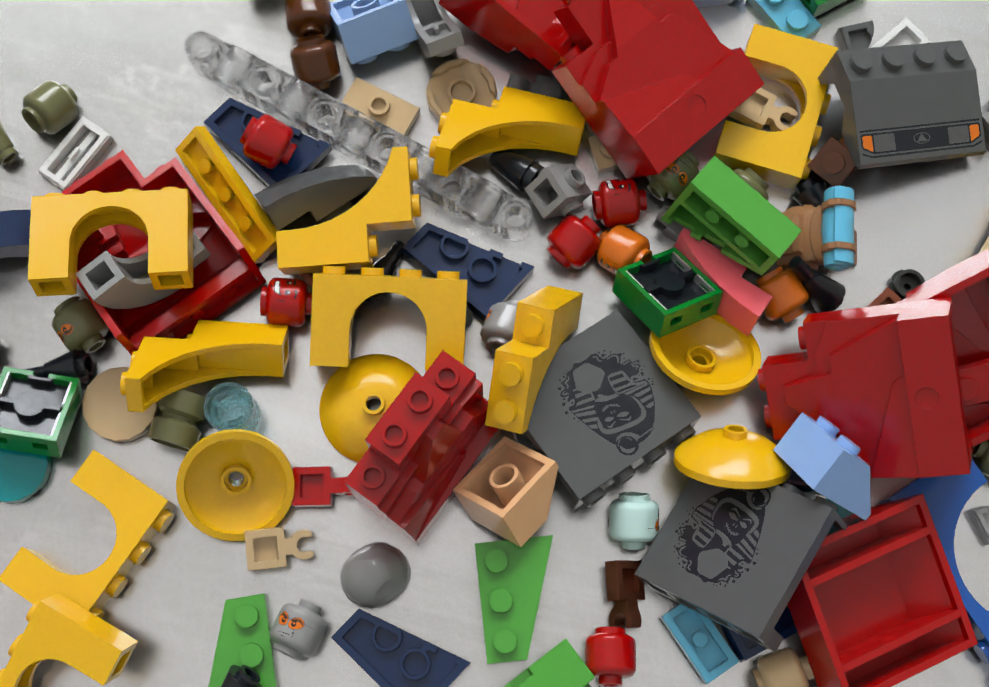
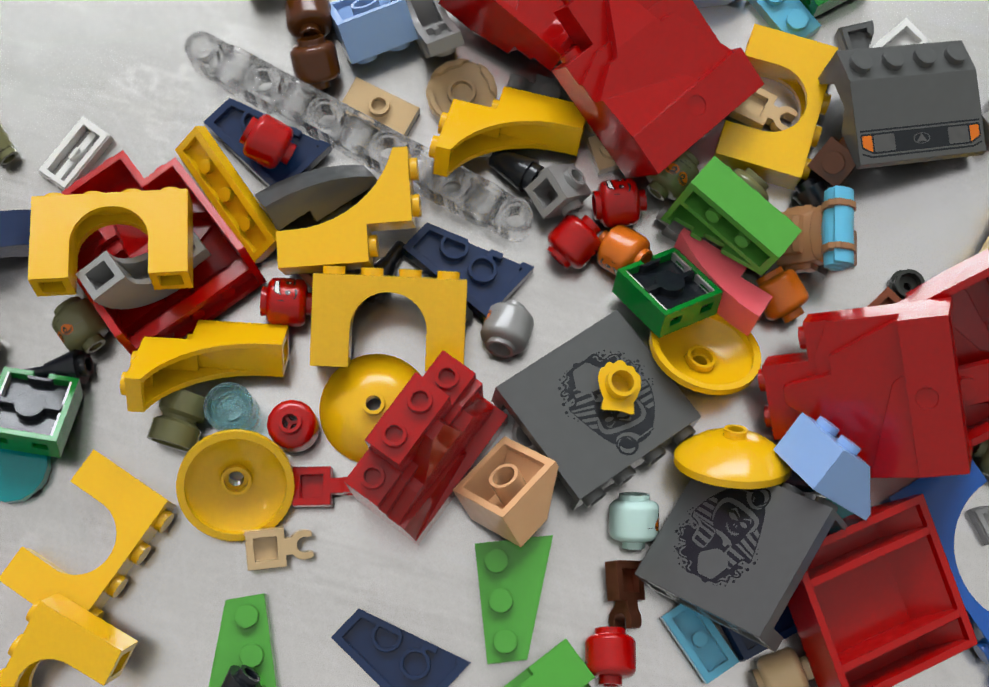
olive head [21,80,78,135] -> none
tan tile [82,367,159,442] -> none
light grey head [269,599,328,661] -> none
light grey hat [340,542,411,608] -> none
yellow arch [485,285,583,434] -> none
black cone [788,256,846,313] -> none
none -> red head [267,400,320,453]
none -> yellow animal [598,360,641,415]

